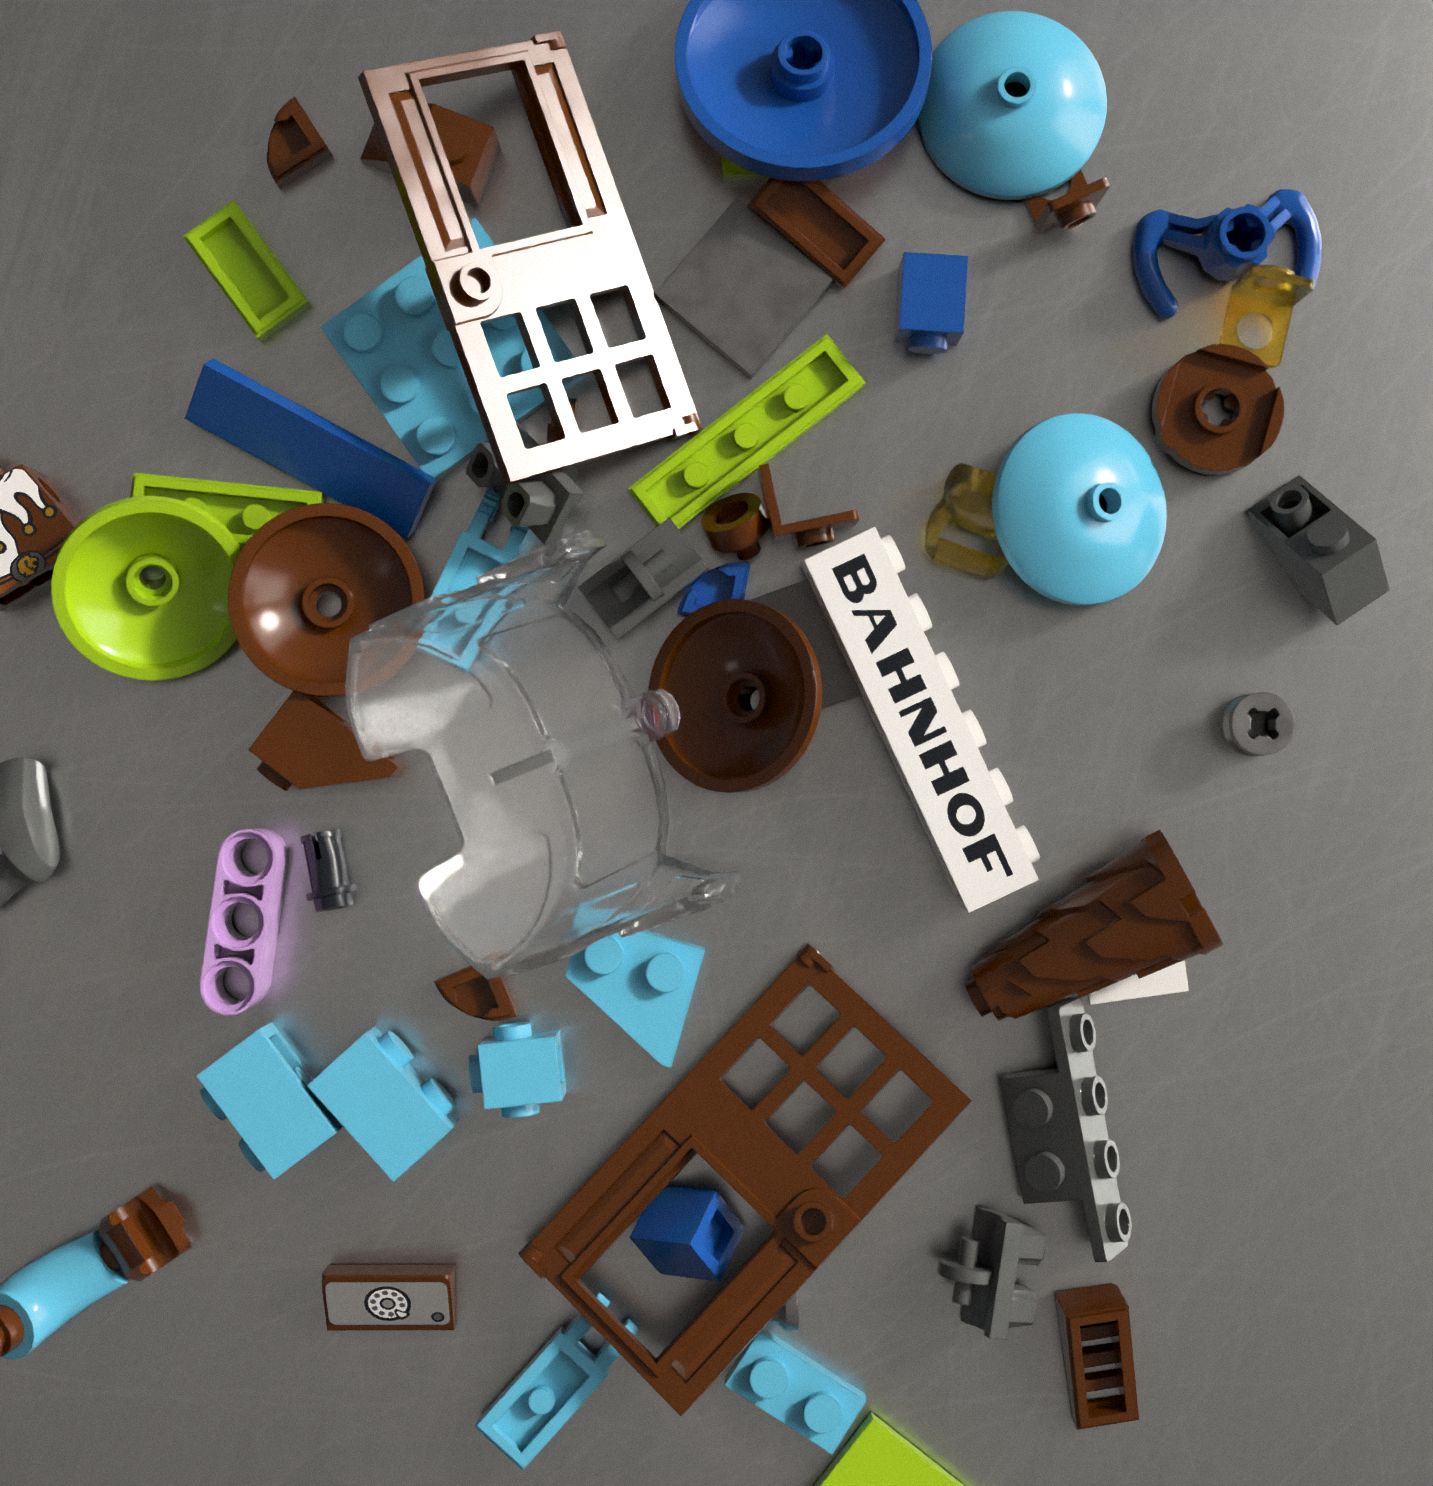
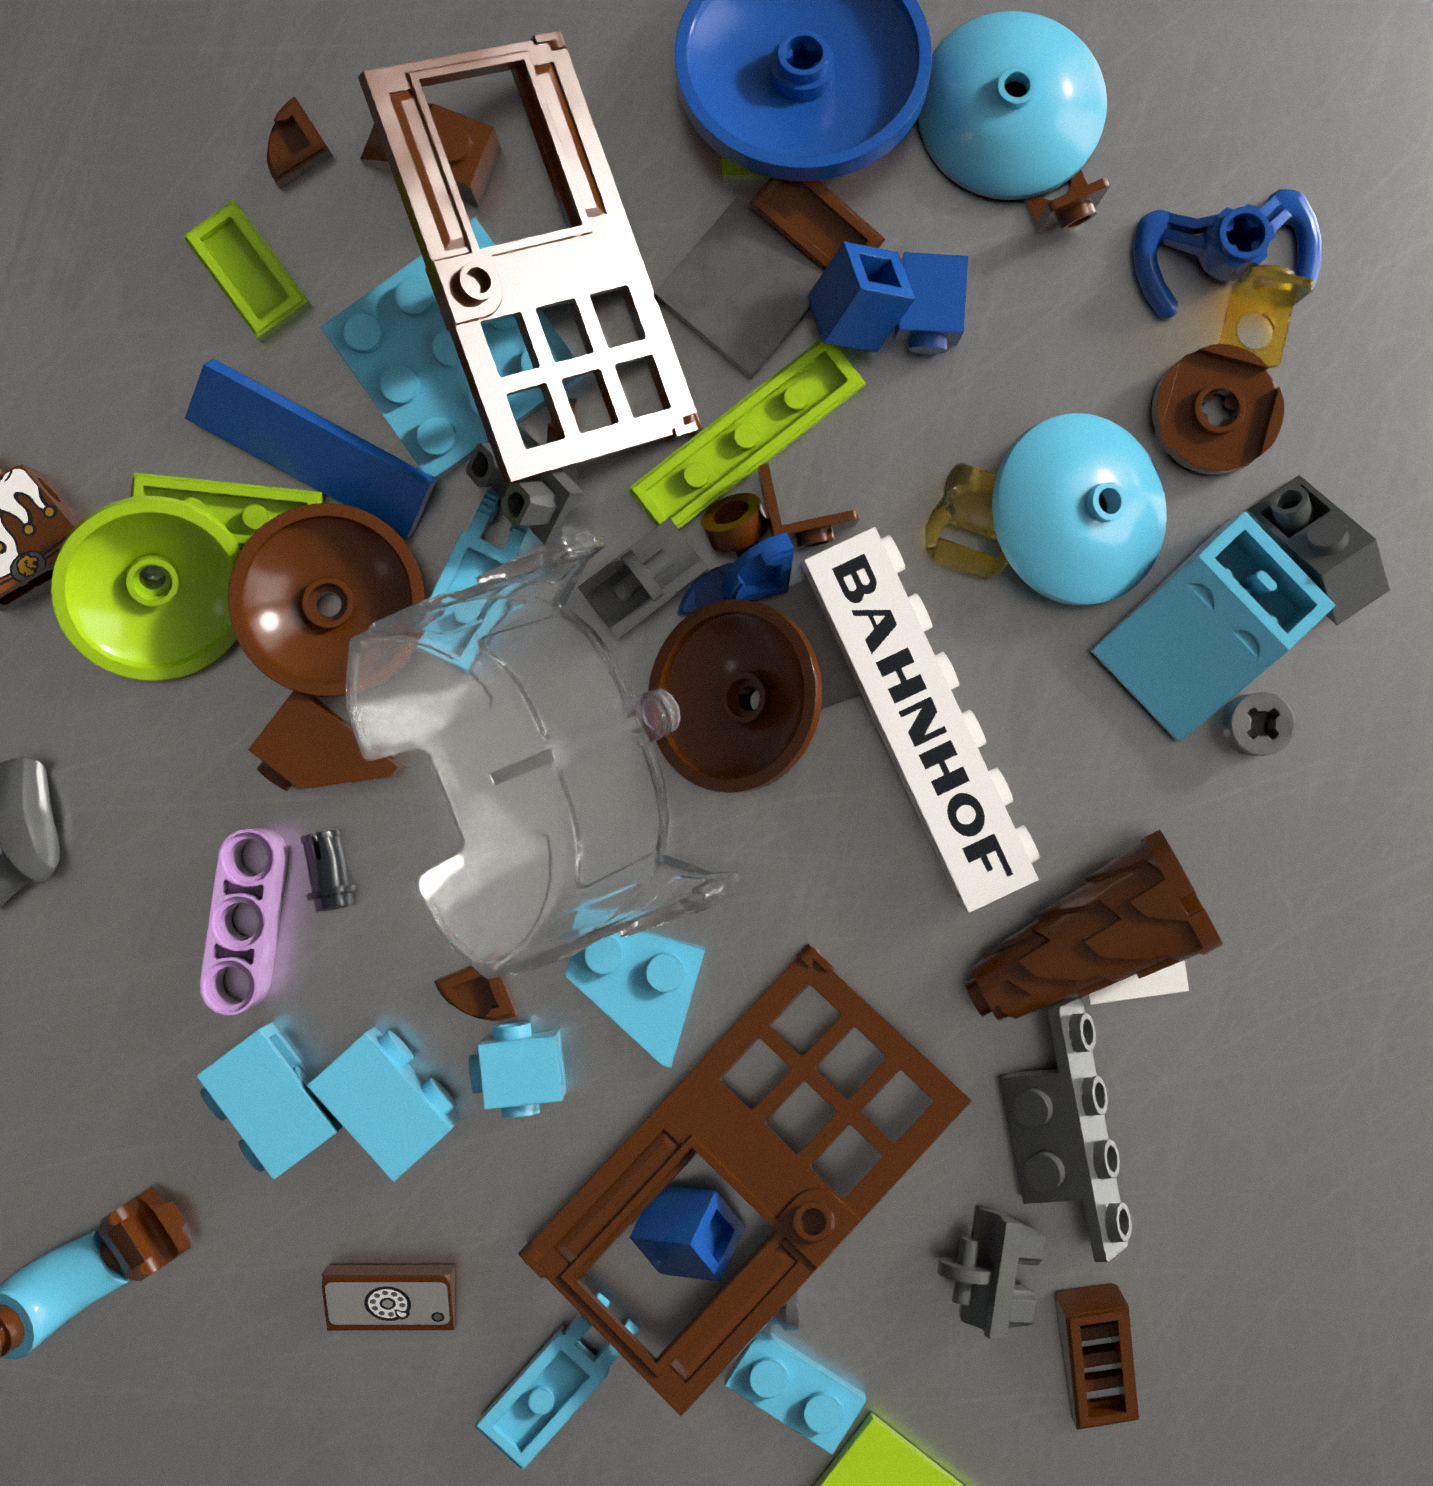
none -> blue tile [721,532,794,601]
none -> blue brick [808,241,915,352]
none -> medium azure slope [1091,511,1336,742]

